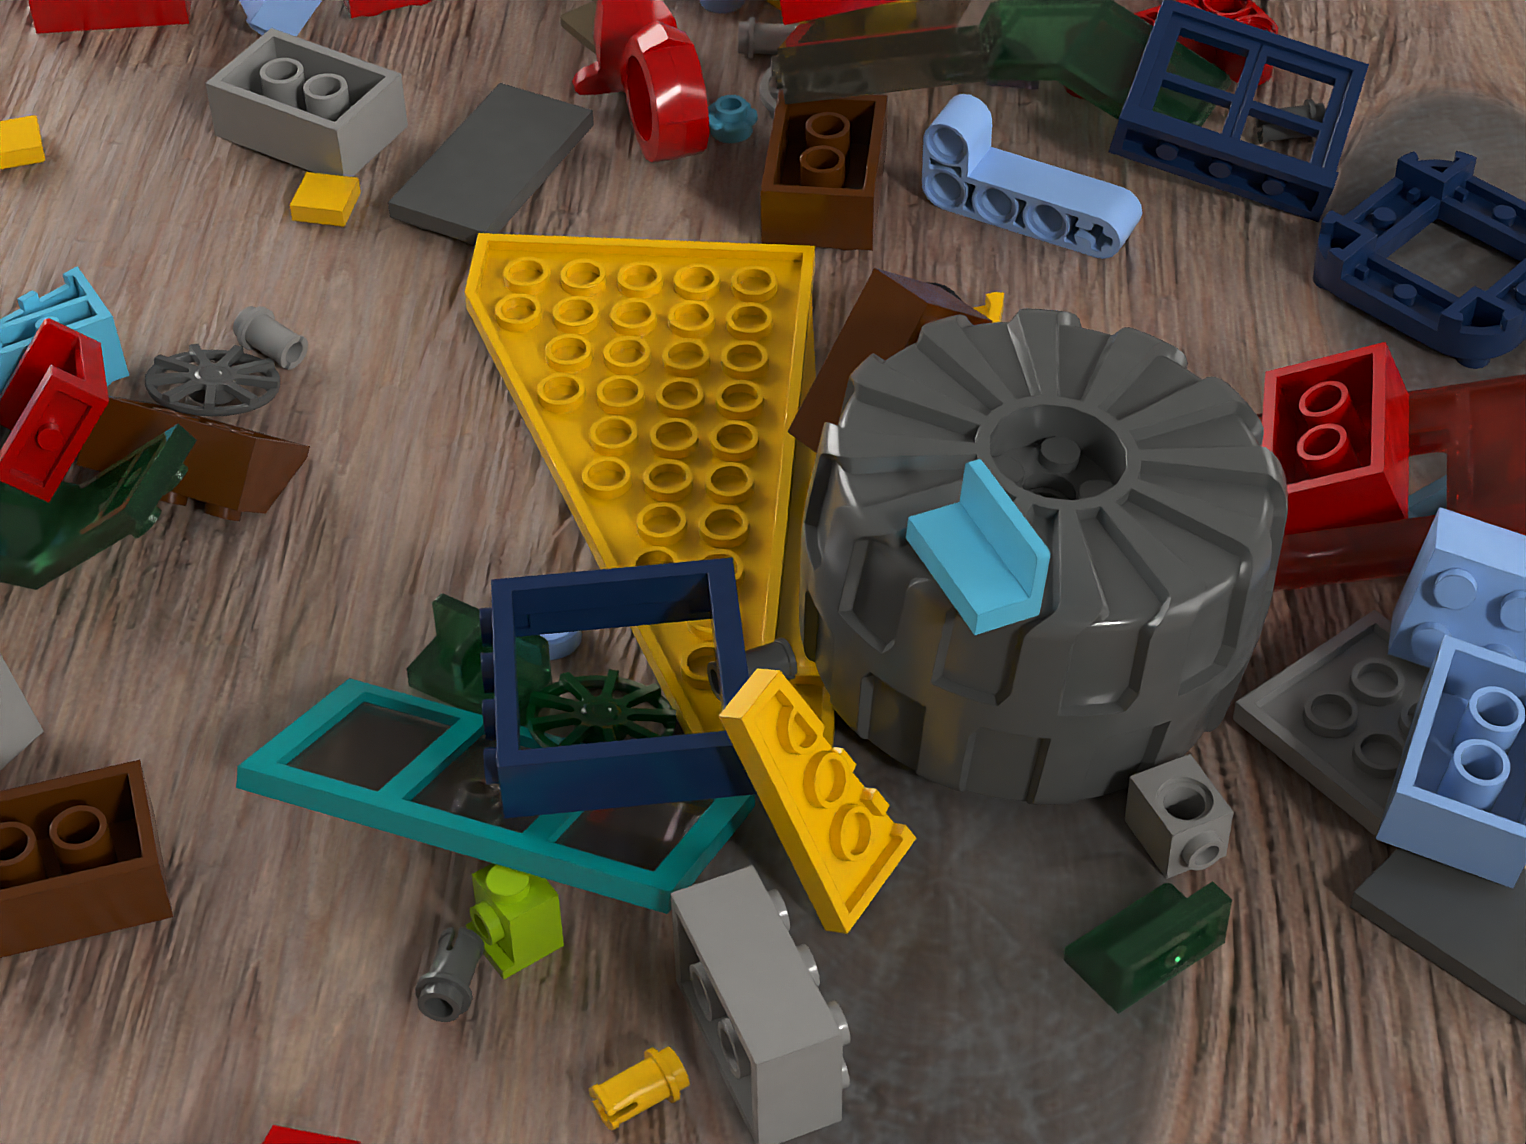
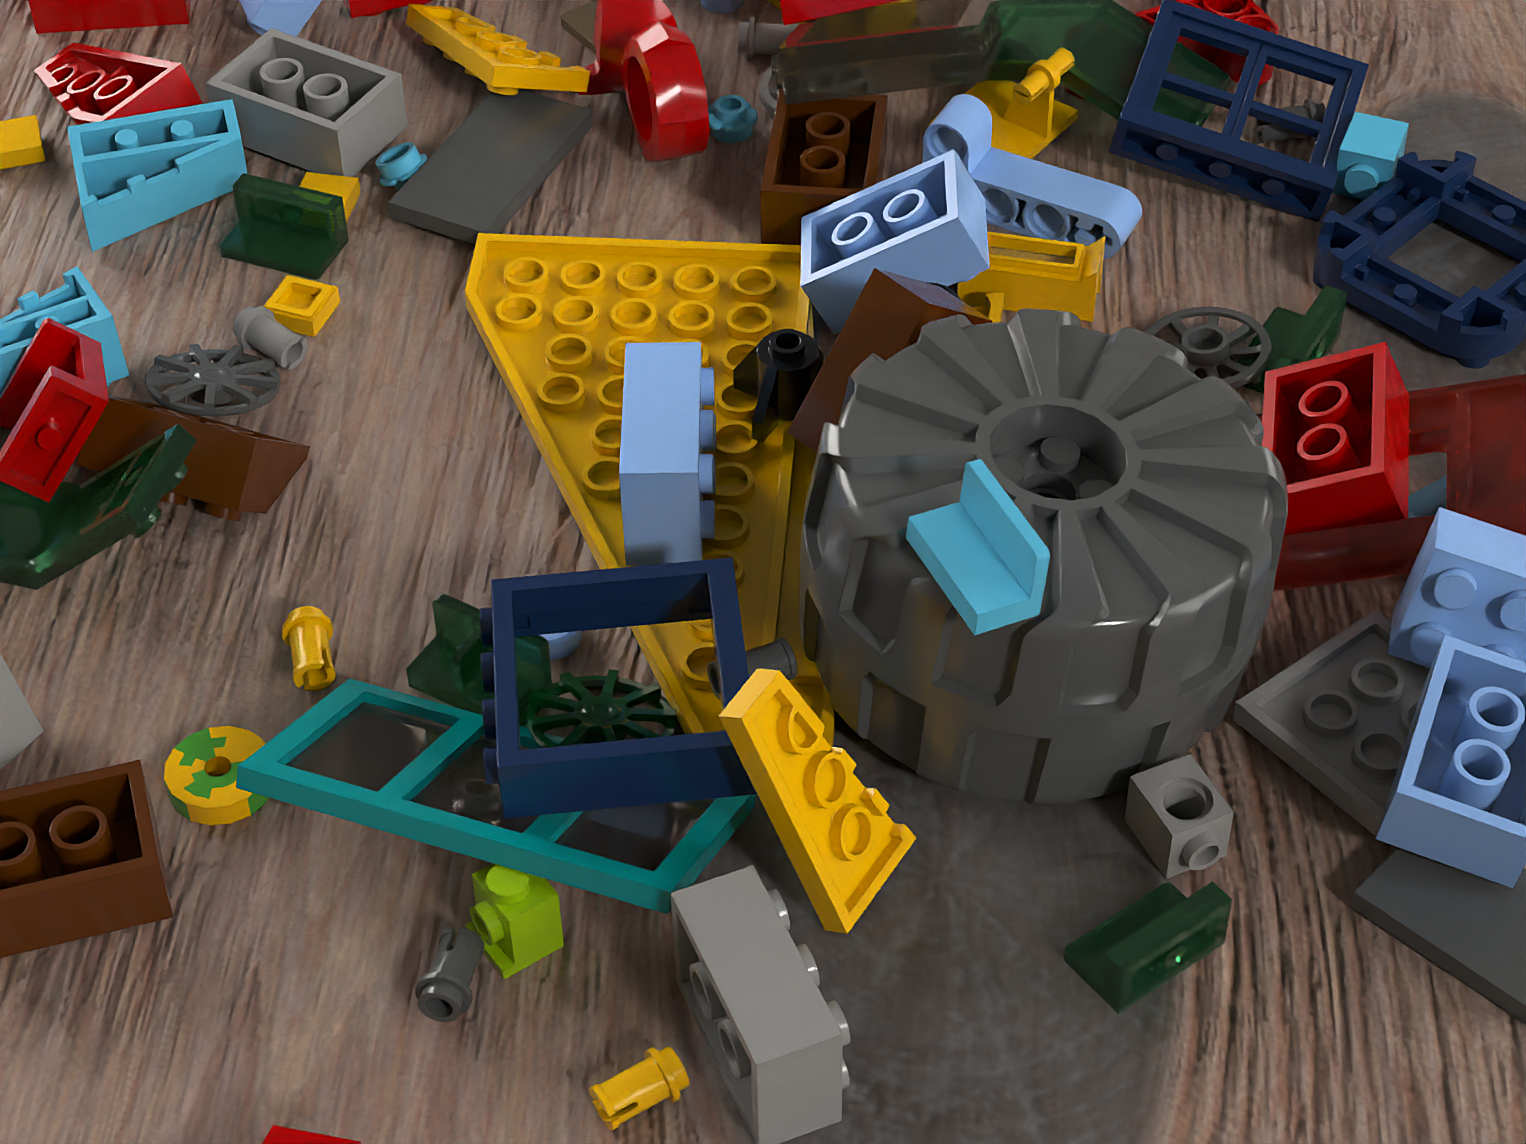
none -> red wedge [34,42,203,125]
none -> medium azure wedge [67,99,249,252]
none -> yellow piece [164,726,269,826]
none -> clear green panel [220,173,349,280]
none -> yellow tile [264,275,340,337]
none -> yellow pin [281,606,336,691]
none -> medium azure plate [375,142,428,191]
none -> yellow wing [406,4,590,95]
none -> light blue brick [619,342,716,566]
none -> black brick [733,329,824,442]
none -> light blue brick [800,149,990,335]
none -> yellow plate [929,48,1079,159]
none -> yellow window [957,231,1106,322]
none -> dark grey wheel [1145,307,1272,389]
none -> clear green panel [1231,285,1347,394]
none -> medium azure brick [1332,112,1409,200]

